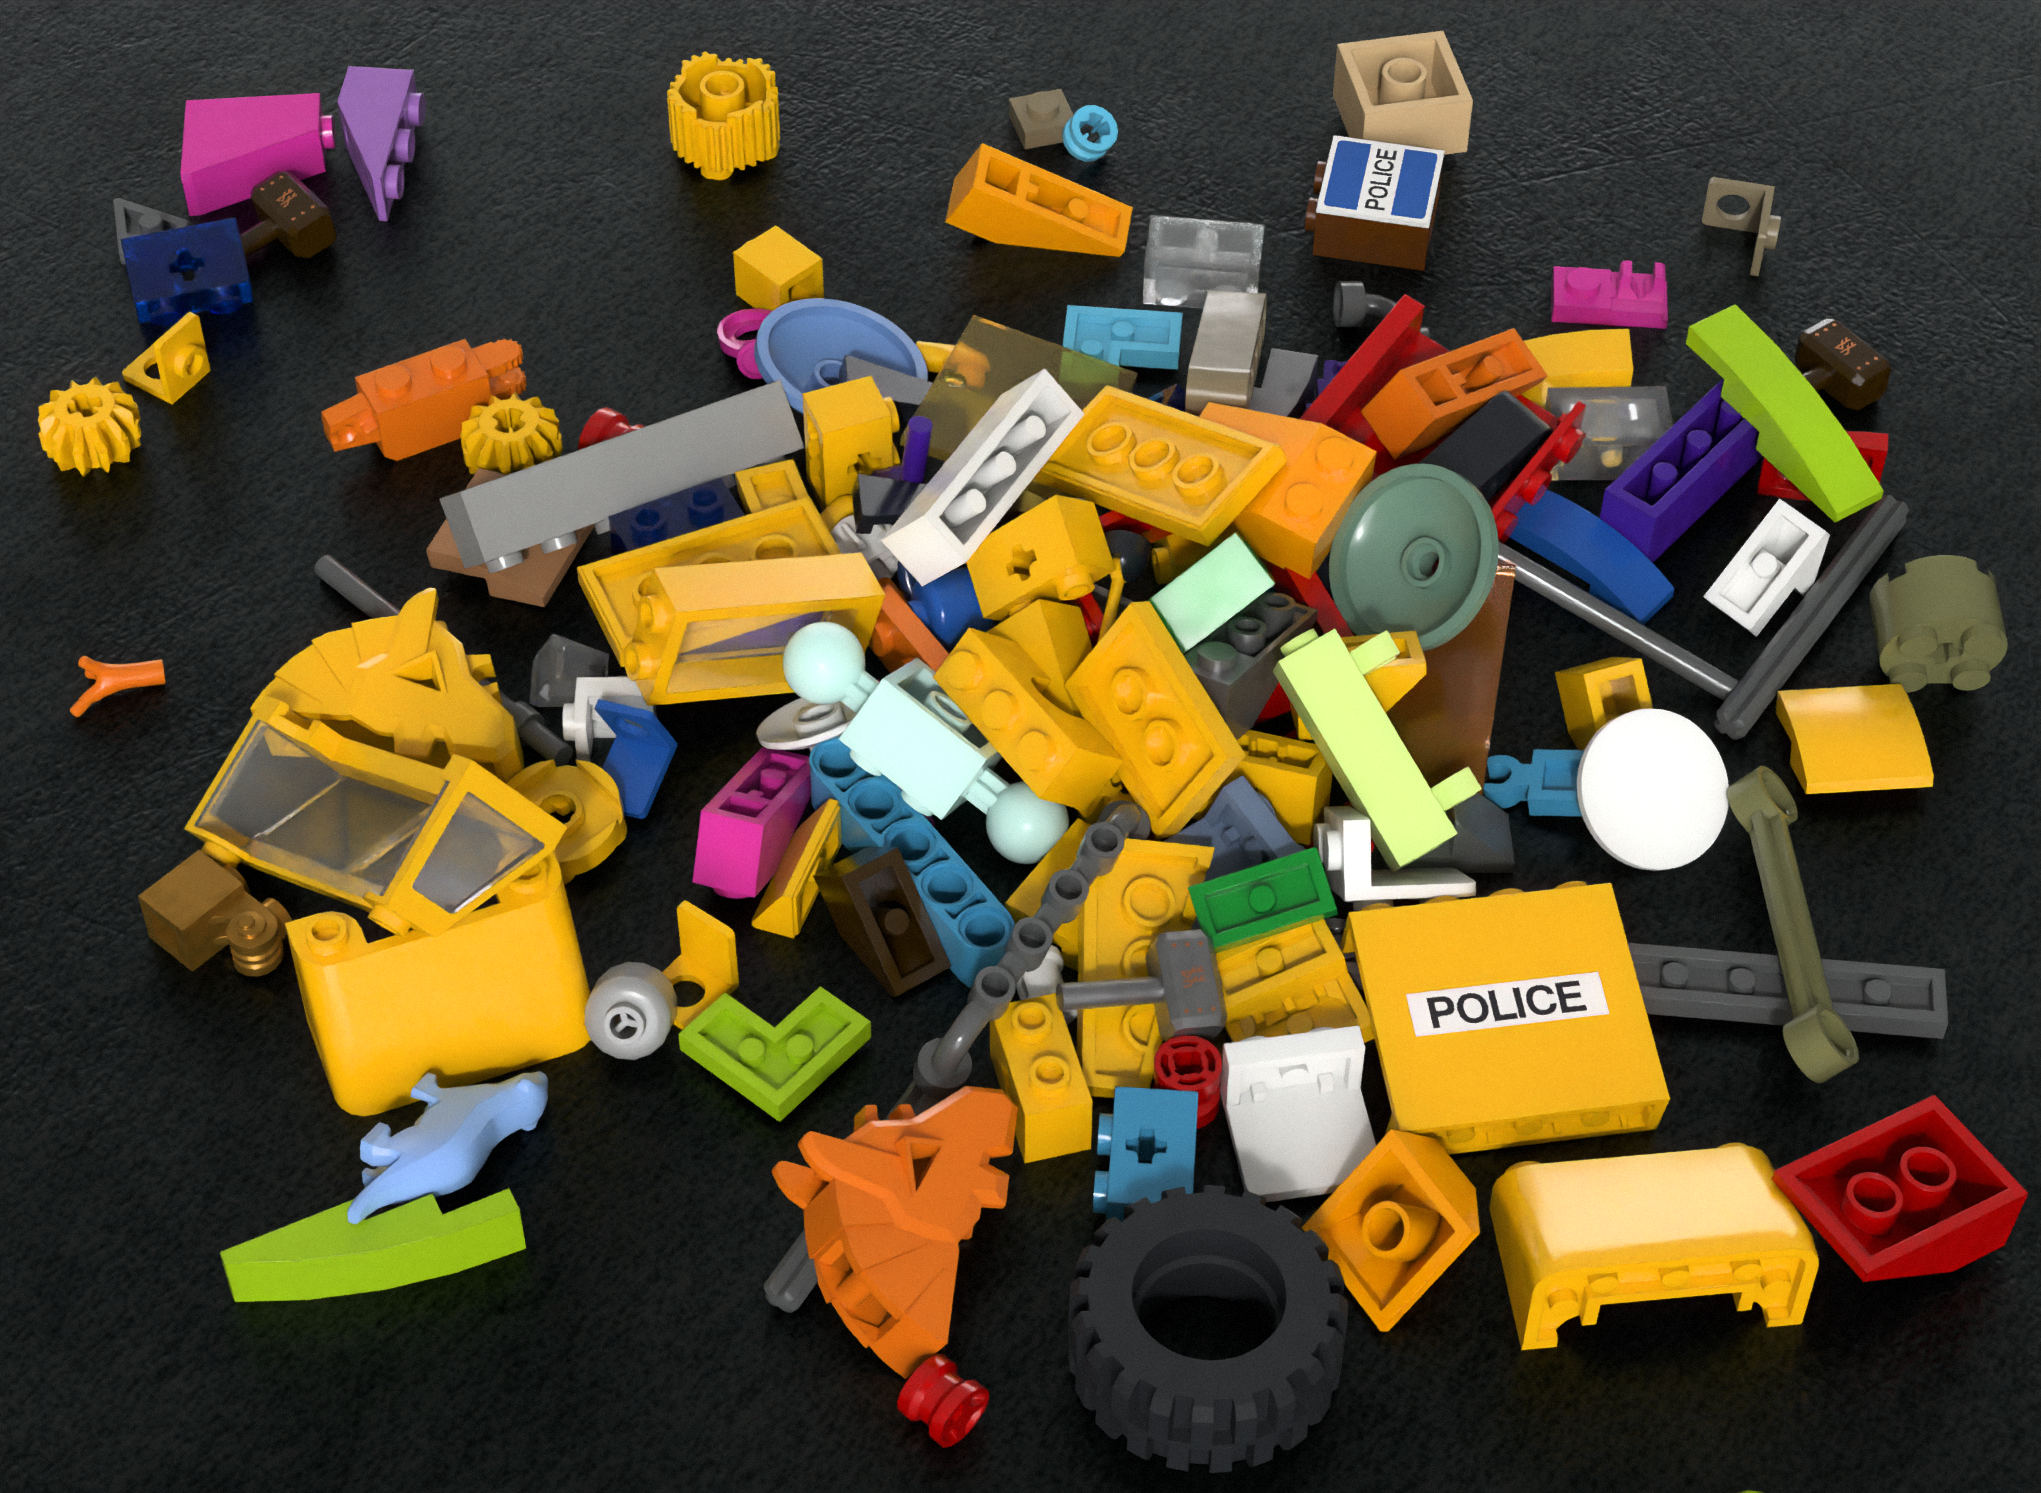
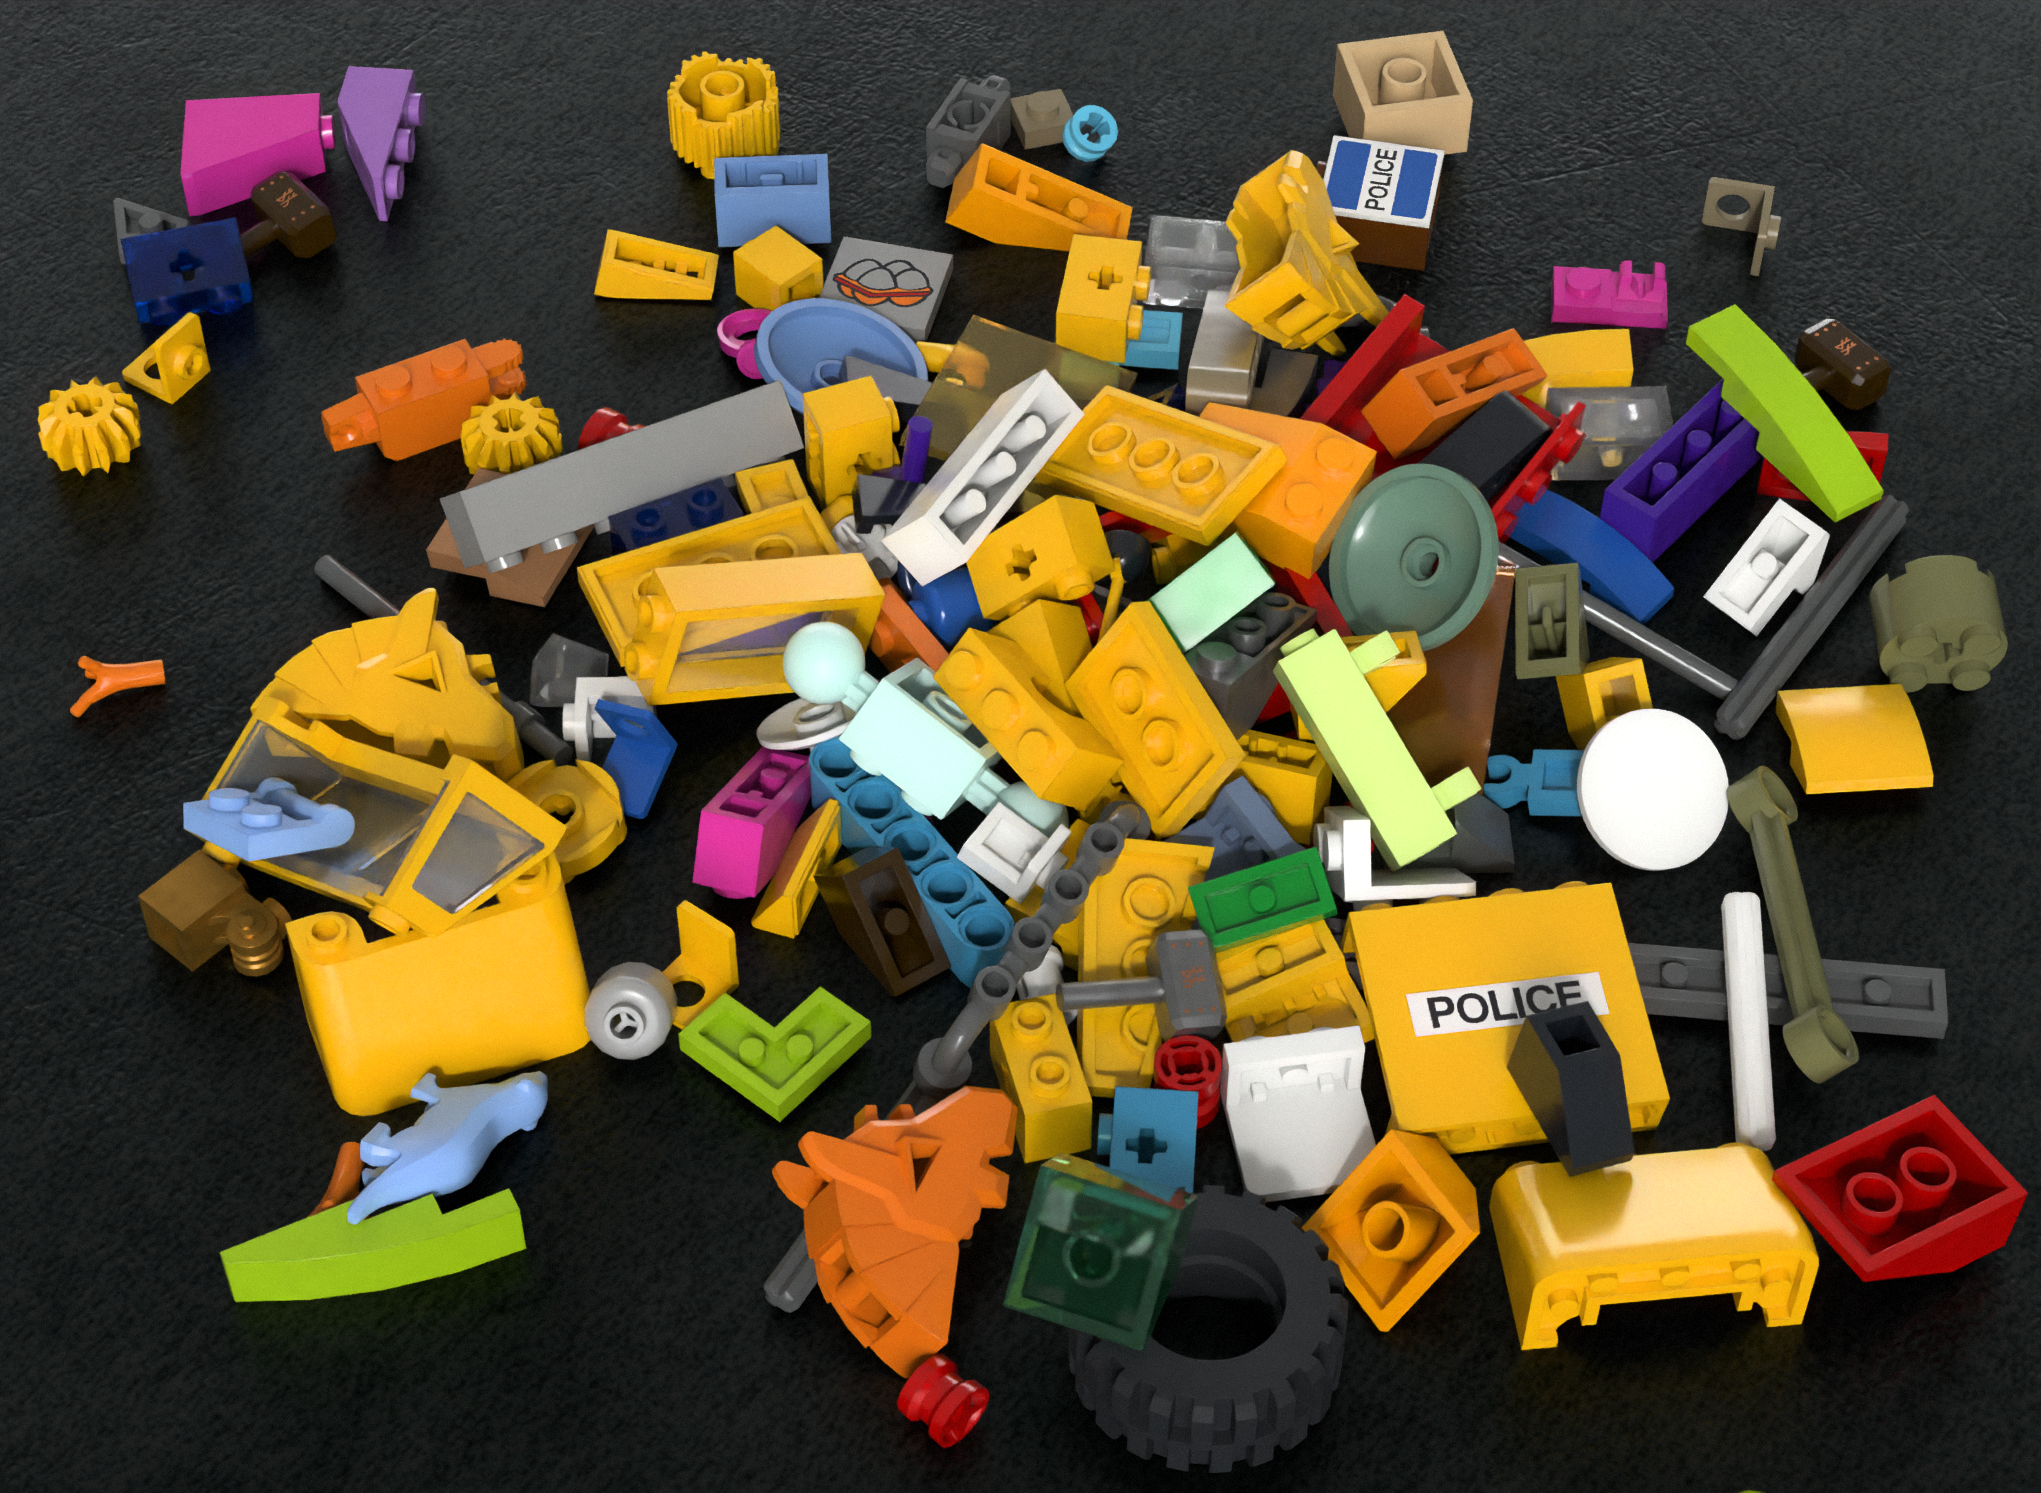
none -> light blue plate [183,777,355,862]
none -> orange bar [308,1142,370,1220]
none -> yellow slope [594,229,719,300]
none -> medium blue slope [714,154,831,247]
none -> light grey tile [819,237,953,344]
none -> dark grey piece [926,75,1011,188]
none -> white bracket [957,802,1072,904]
none -> clear green slope [1003,1153,1199,1351]
none -> yellow brick [1056,234,1151,363]
none -> yellow animal [1224,150,1389,357]
none -> black slope [1507,1001,1635,1177]
none -> olive slope [1515,563,1590,679]
none -> white axle [1721,892,1776,1152]

